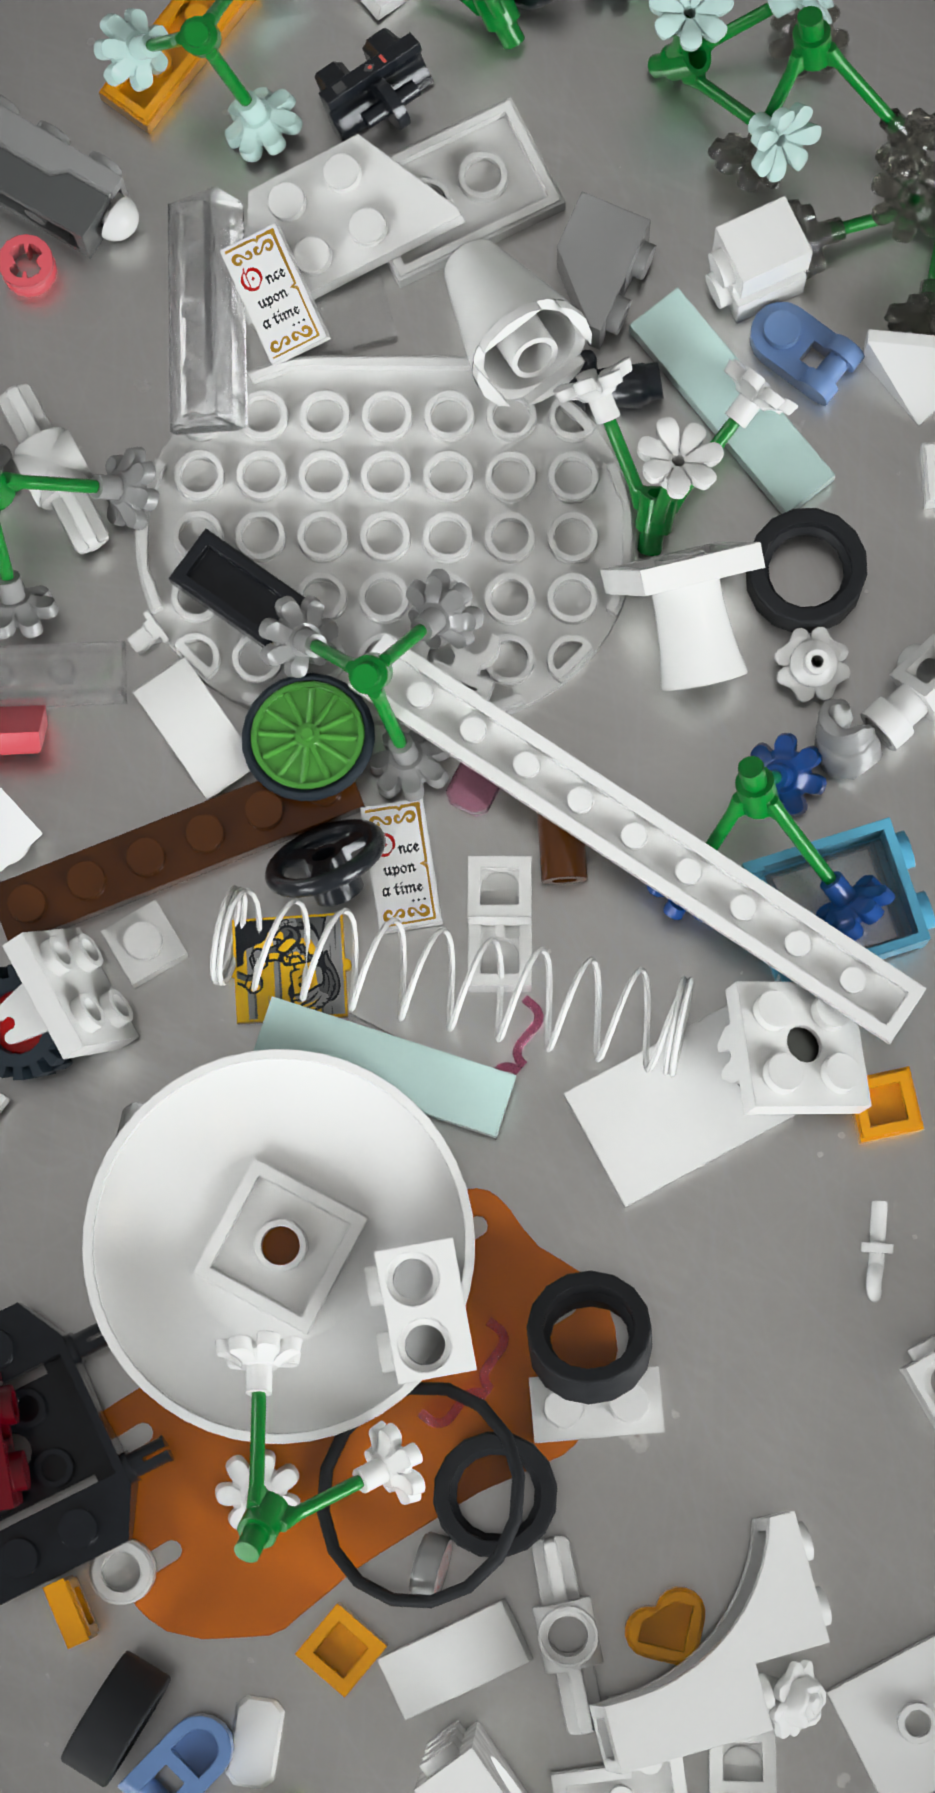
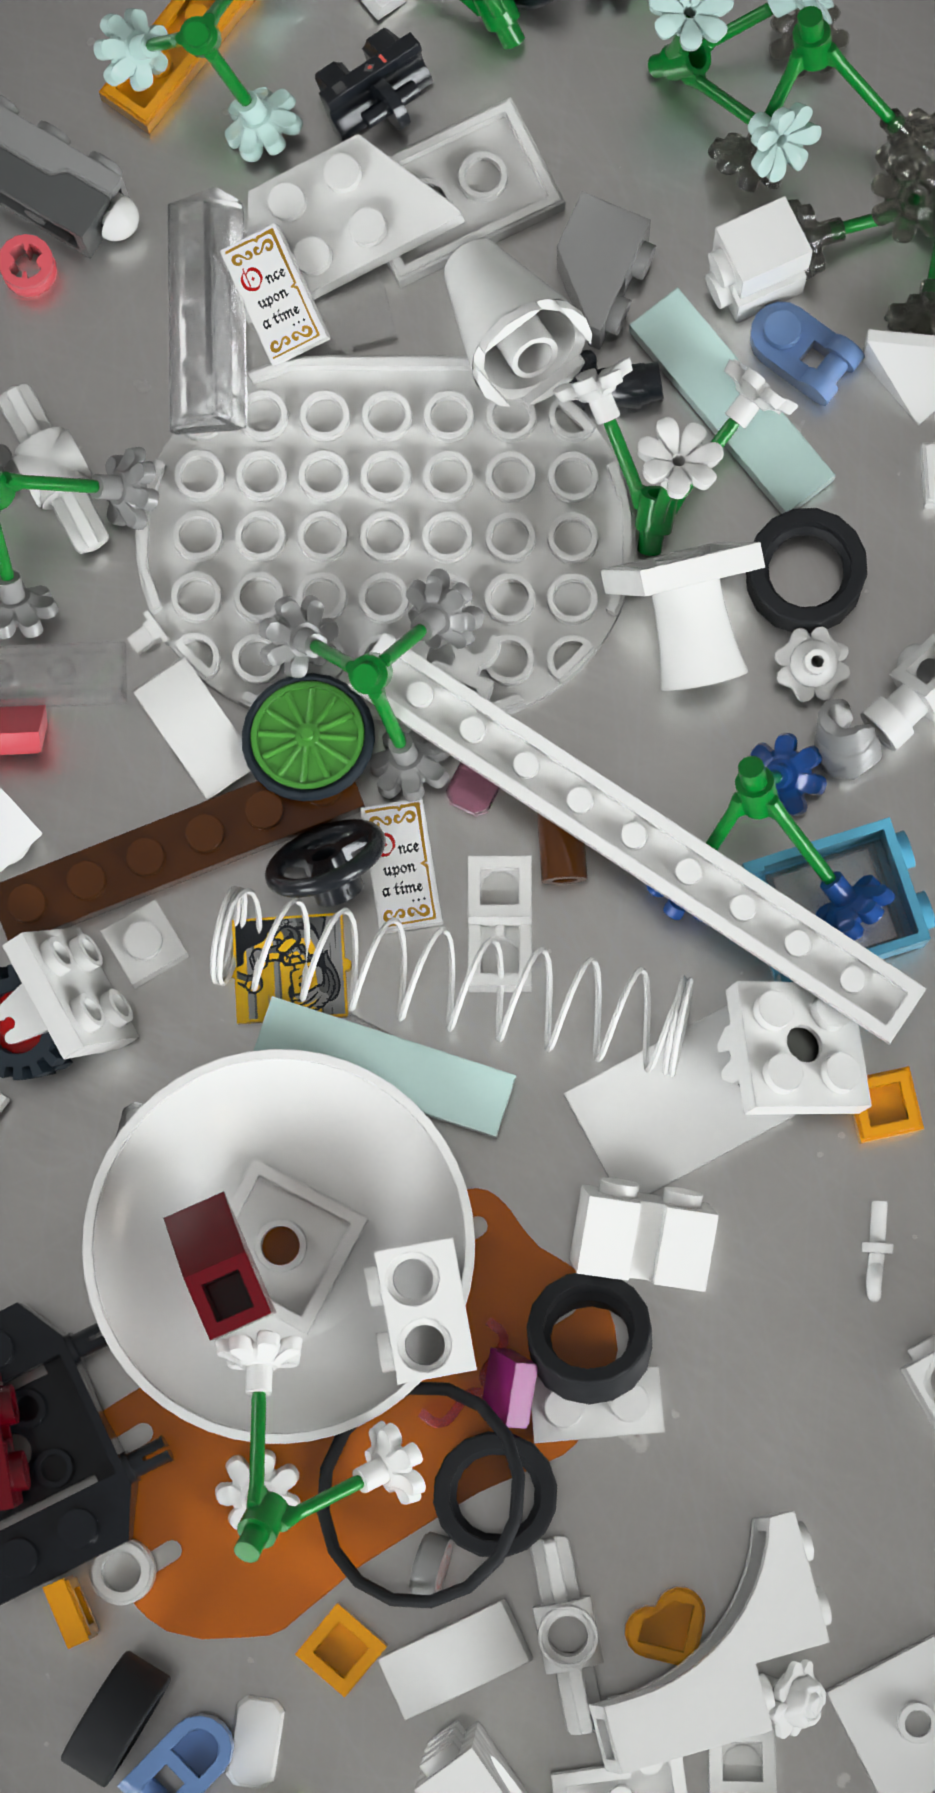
black tile [169,528,305,648] -> none
clear pink piece [494,995,544,1075] -> none
none -> dark red slope [163,1191,277,1341]
none -> magenta tile [483,1347,538,1429]
none -> white brick [569,1177,719,1292]

